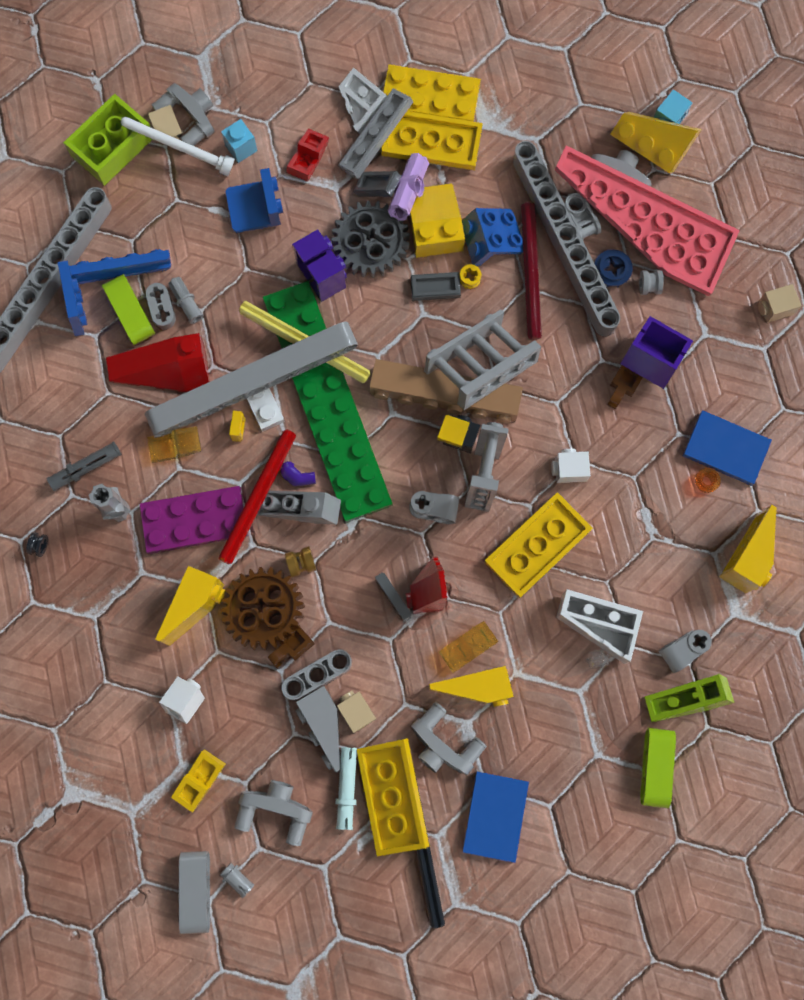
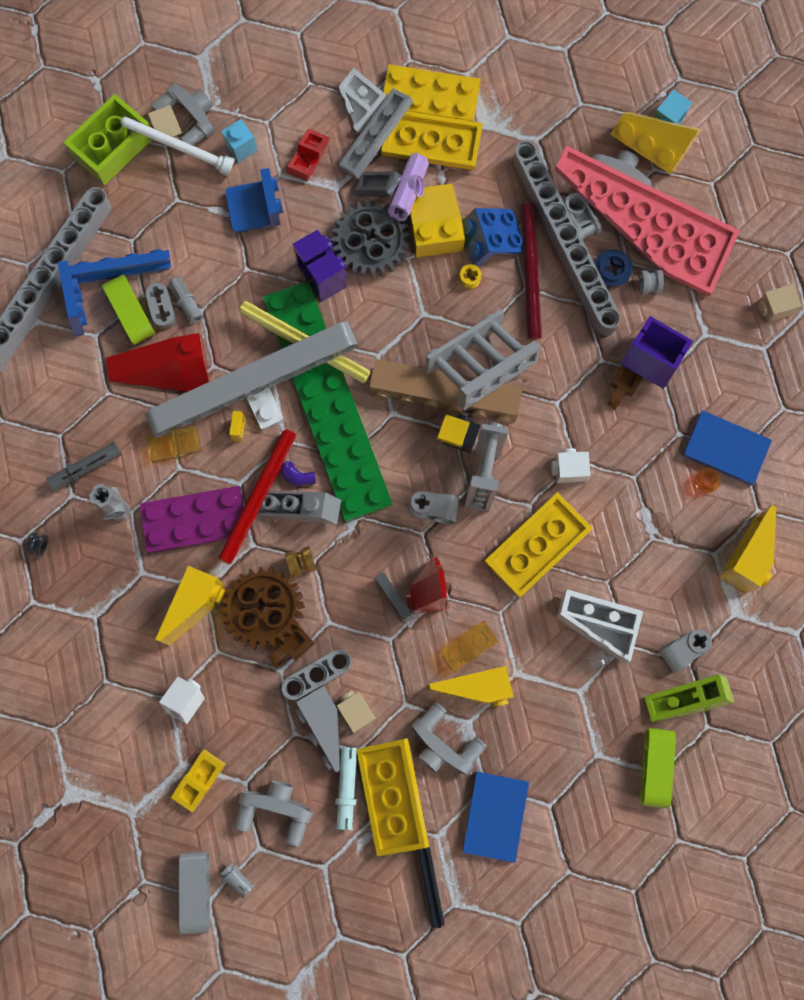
dark grey tile [411,272,461,301] -> none

